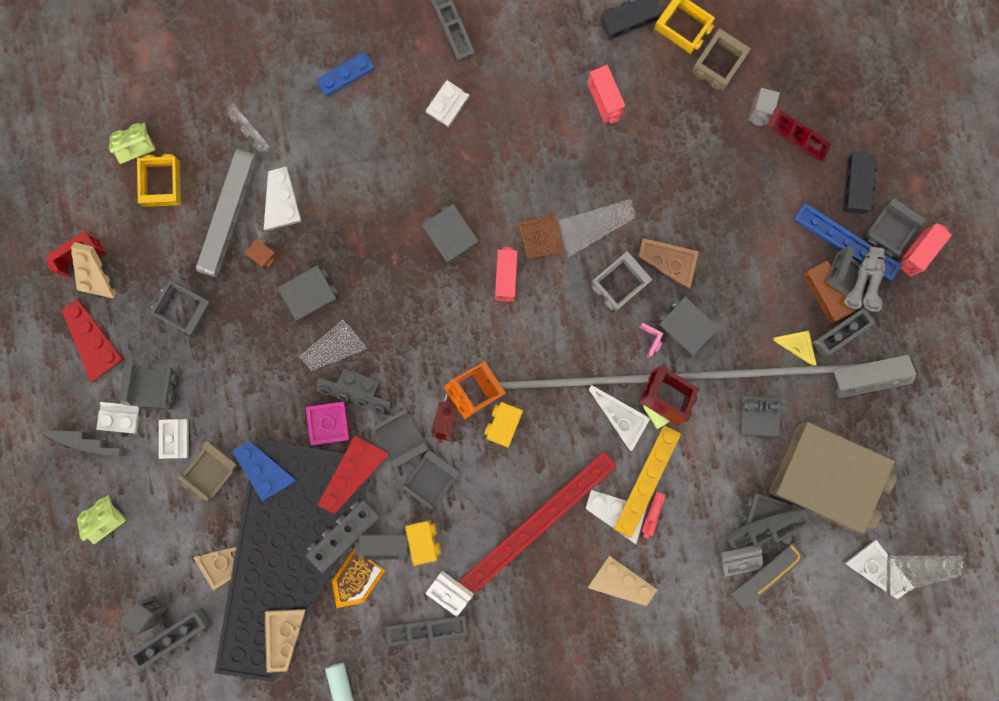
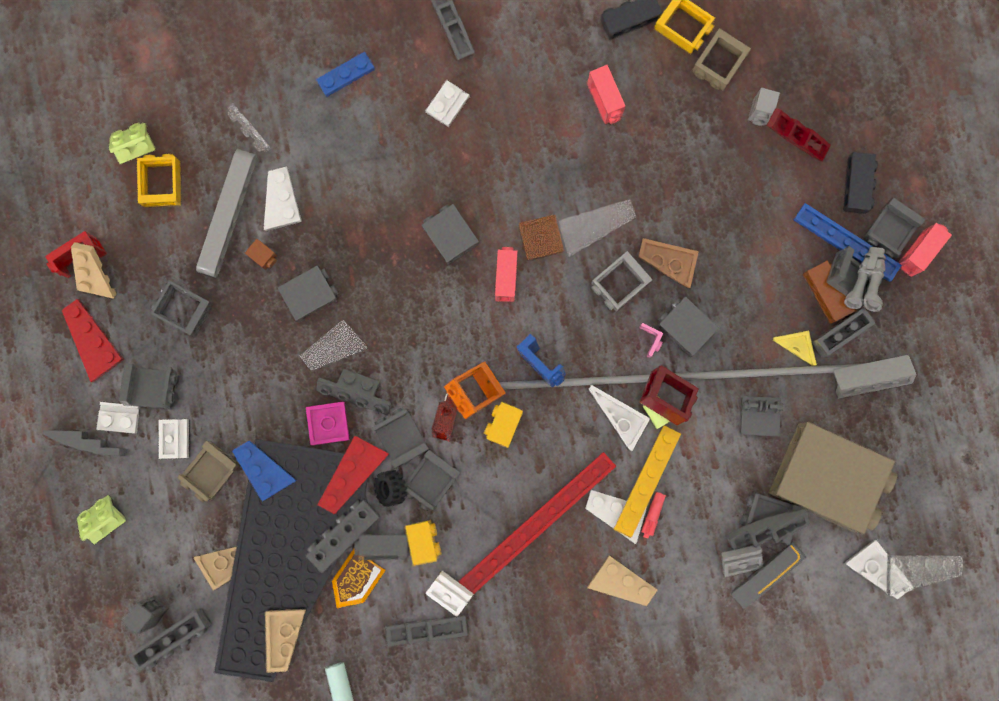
none -> black tyre [374,470,407,507]
none -> blue panel [517,334,566,388]

